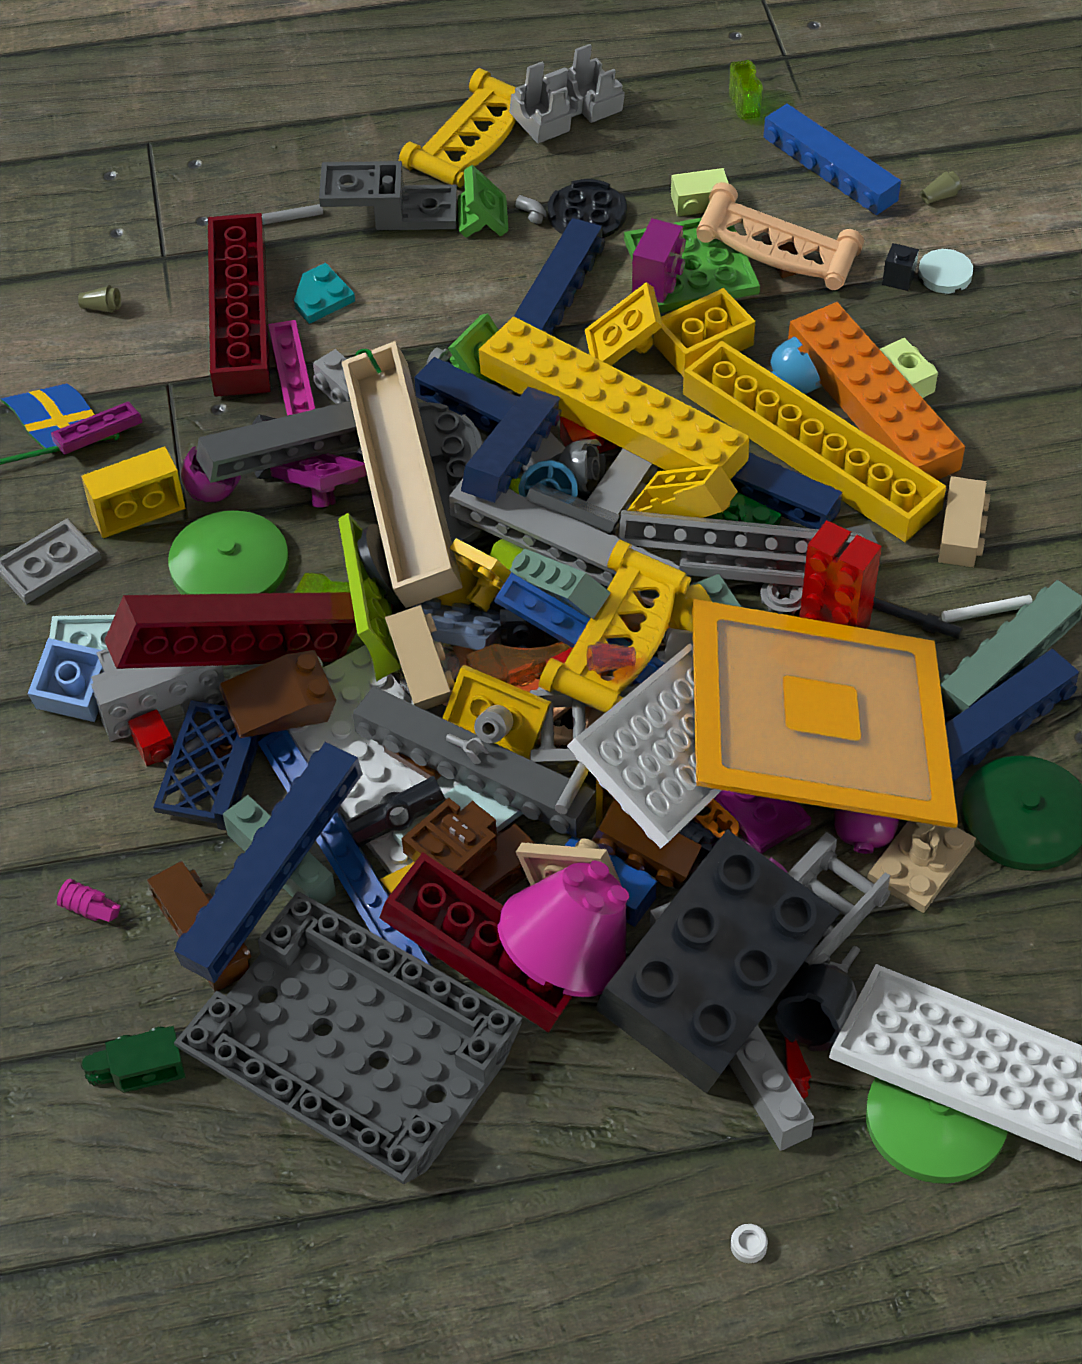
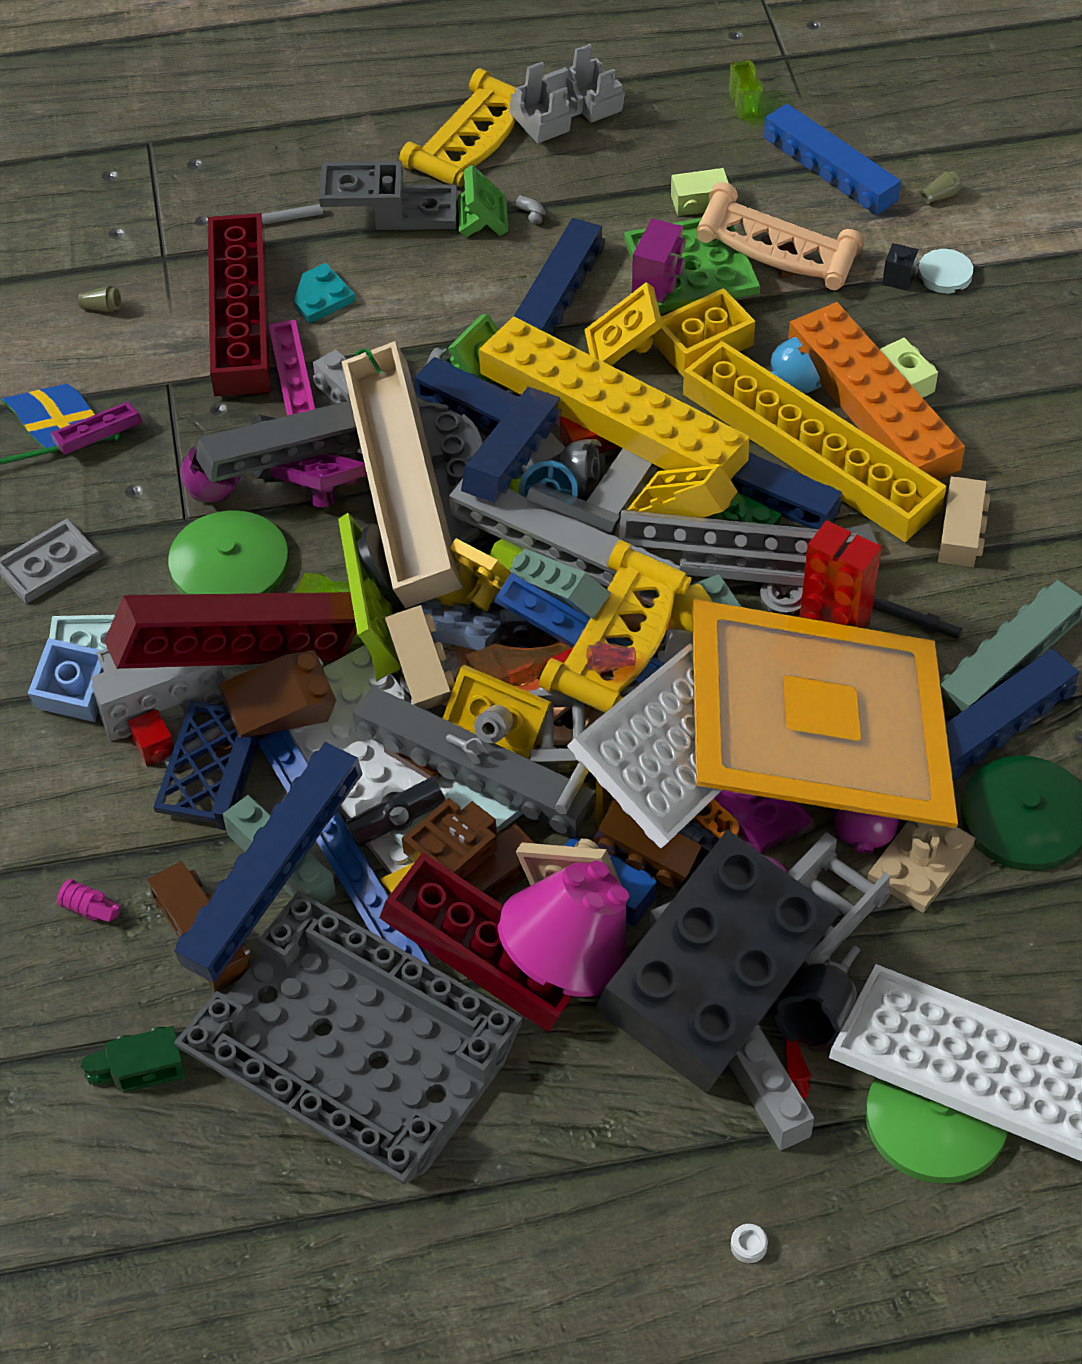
yellow brick [81,446,186,538] -> none
black tile [548,179,627,238] -> none
white bar [941,595,1033,623] -> none

